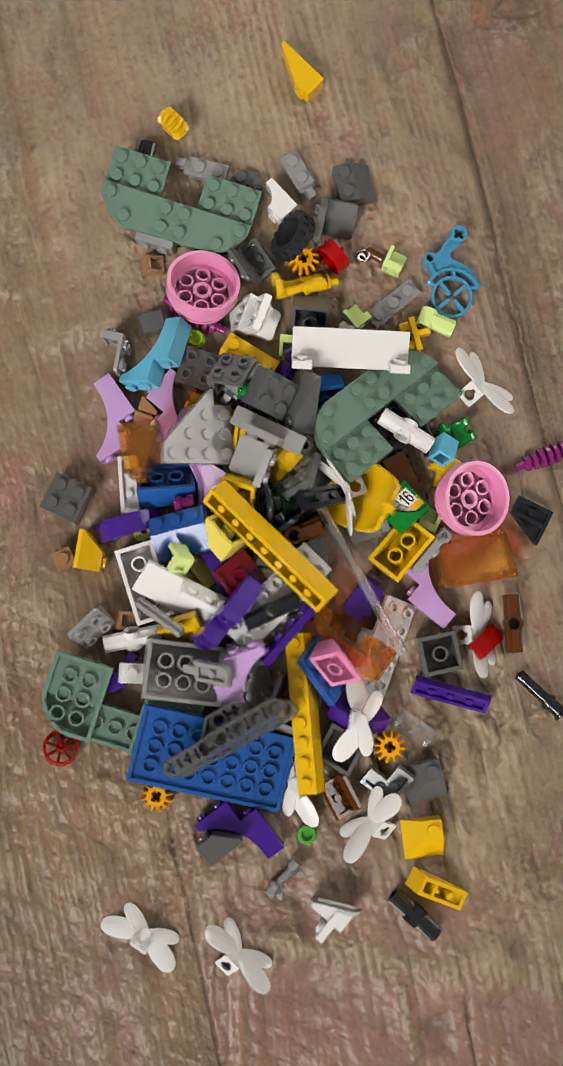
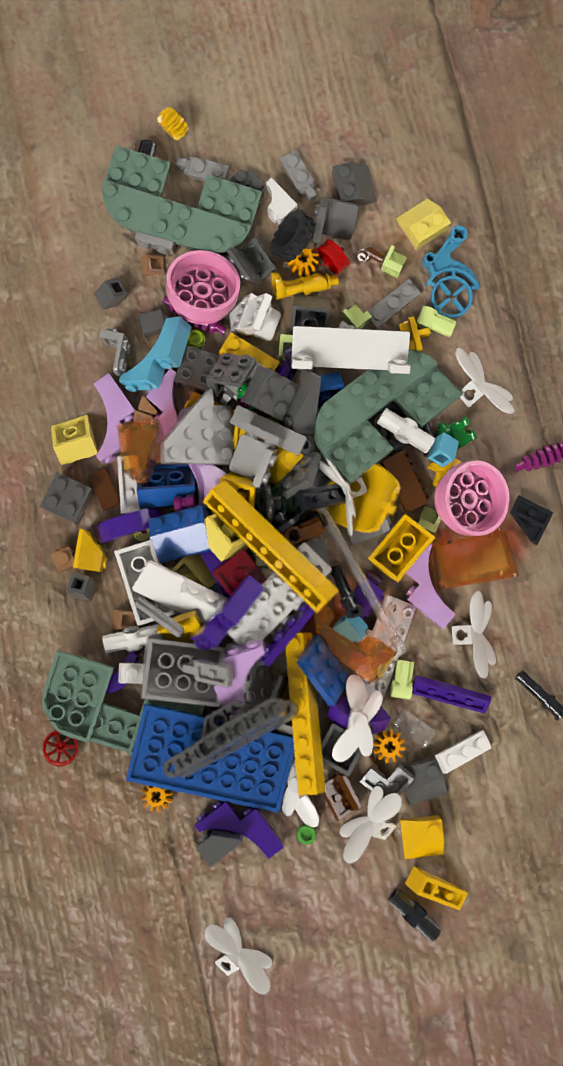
light grey bracket [68,605,115,649] -> none
white piece [101,902,180,973] -> none
yellowish green panel [166,542,195,575] -> none
black piece [243,591,303,631] -> none
light grey piece [264,858,305,901] -> none
yellow slope [281,41,324,103] -> none
bright pink slope [309,638,363,687] -> none
white piece [310,897,362,944] -> none
slope [386,480,431,535] -> none
light grey hinge [409,527,453,574] -> none
dark grey brick [414,630,464,677] -> none
red tile [469,623,504,660] -> none
reddish brown piece [502,594,524,653] -> none
none -> light yellow slope [51,415,98,465]
none -> dark grey brick [66,573,97,602]
none -> reddish brown tile [88,468,120,511]
none -> dark grey brick [94,278,128,310]
none -> black pin [330,565,363,618]
none -> medium azure brick [333,614,368,645]
none -> yellowish green piece [390,660,414,700]
none -> light yellow slope [396,199,451,250]
none -> white plate [435,730,491,773]

